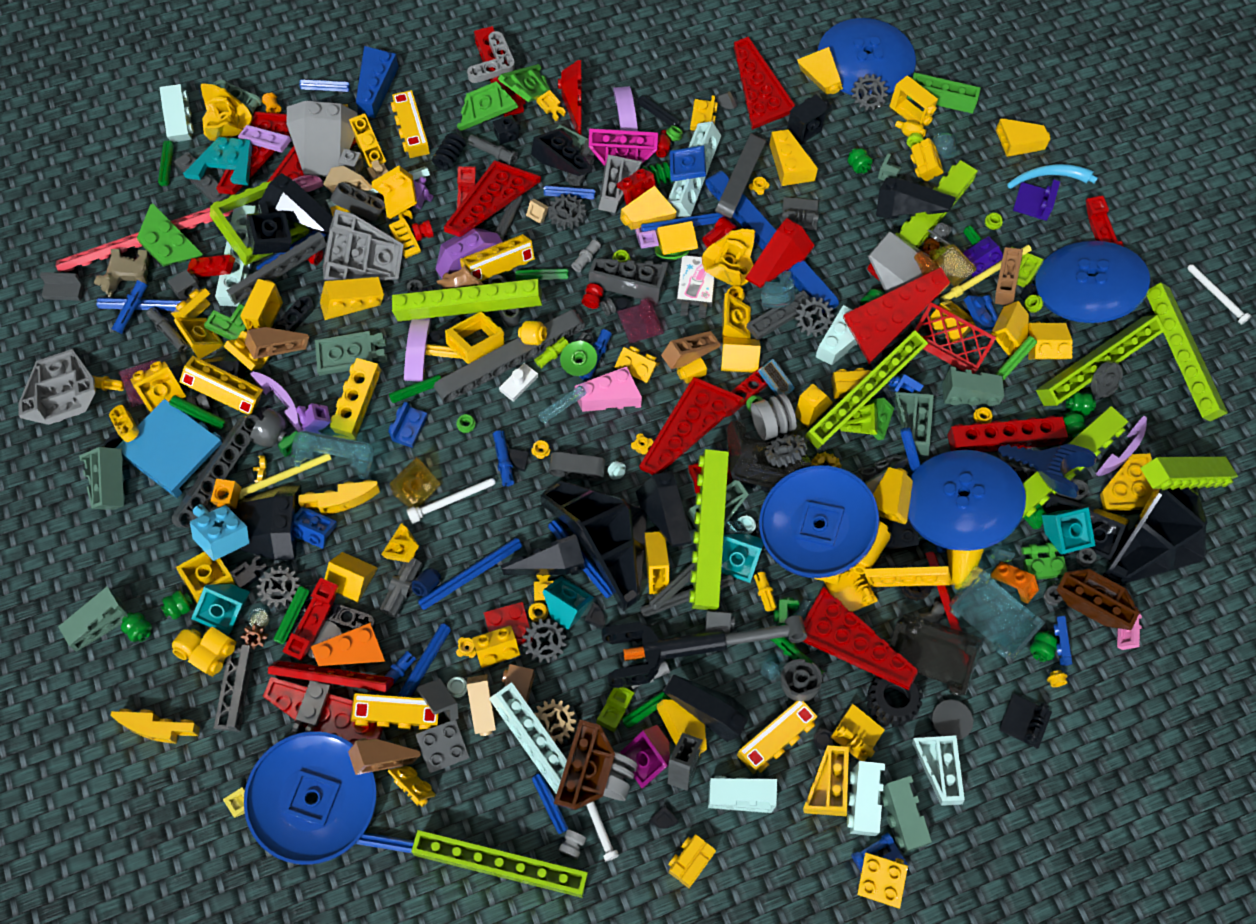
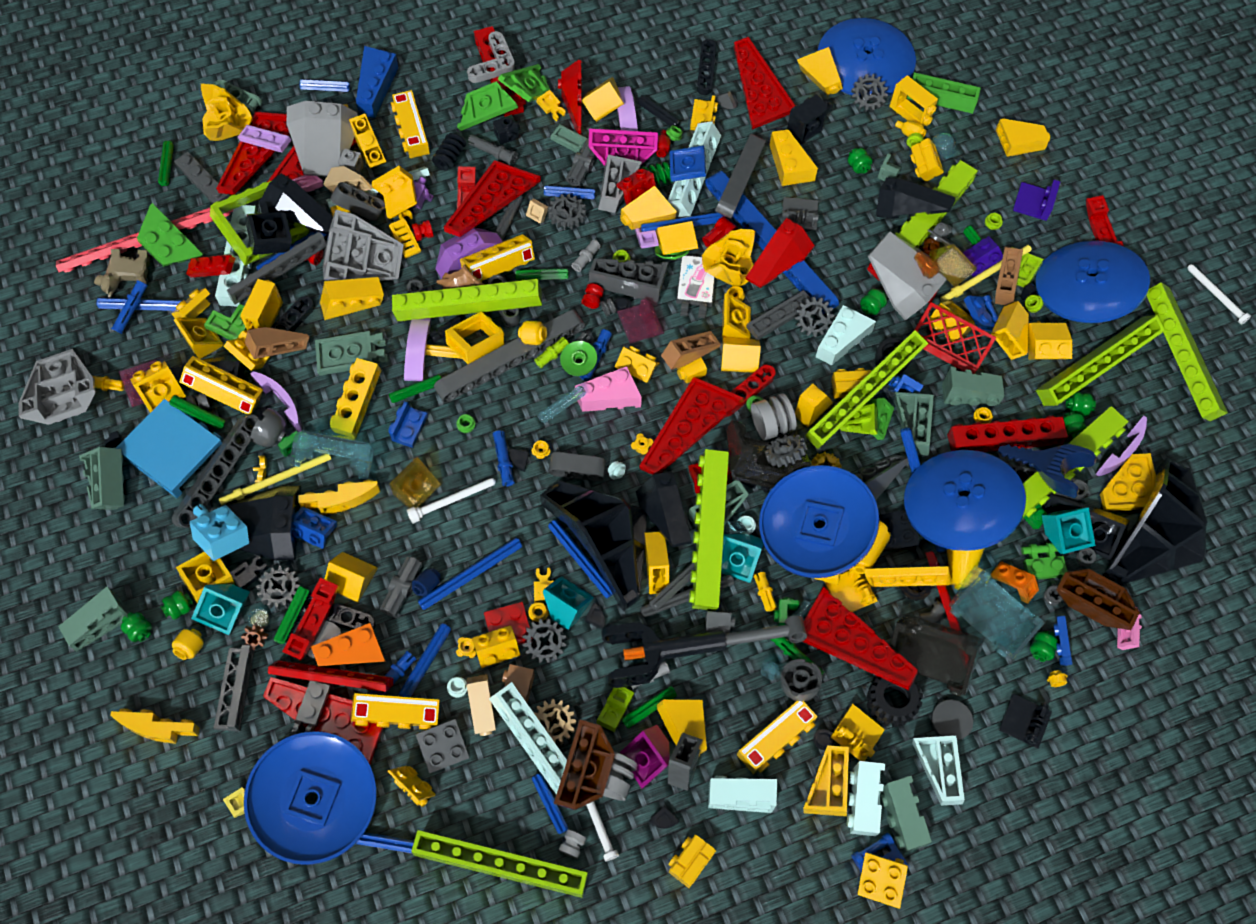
dark grey panel [40,272,84,301] -> none
yellow beam [109,405,139,442] -> none
dark grey pin [146,307,189,353] -> none
light aqua wedge [159,84,194,142] -> none
dark grey brick [168,270,200,300] -> none
teal wing [183,137,252,185] -> none
yellow brick [188,627,237,677] -> none
light orange brick [211,479,241,509] -> none
light orange bush [262,93,282,114] -> none
medium lavender piece [296,403,331,431] -> none
medium nougat slope [348,738,421,775] -> none
tan tile [367,159,389,181] -> none
yellow wing [381,523,419,563] -> none
dark grey panel [417,678,459,721] -> none
white tile [499,363,538,402] -> none
black wedge [500,534,585,575] -> none
black wedge [531,128,593,176] -> none
black wedge [663,675,748,742] -> none
yellow plate [749,177,770,195] -> none
tile [758,359,795,396] -> none
clear light blue brick [761,271,795,308] -> none
red wing [843,267,950,364] -> none
yellow slope [873,467,913,524] -> none
clear light blue slope [990,545,1015,563] -> none
bright green axle [995,336,1037,381] -> none
medium azure animal [1007,164,1098,189] -> none
dark grey tile [1091,361,1123,398] -> none
lime brick [1140,457,1238,490] -> none
none -> yellow slope [582,77,624,122]
none -> black beam [697,39,716,95]

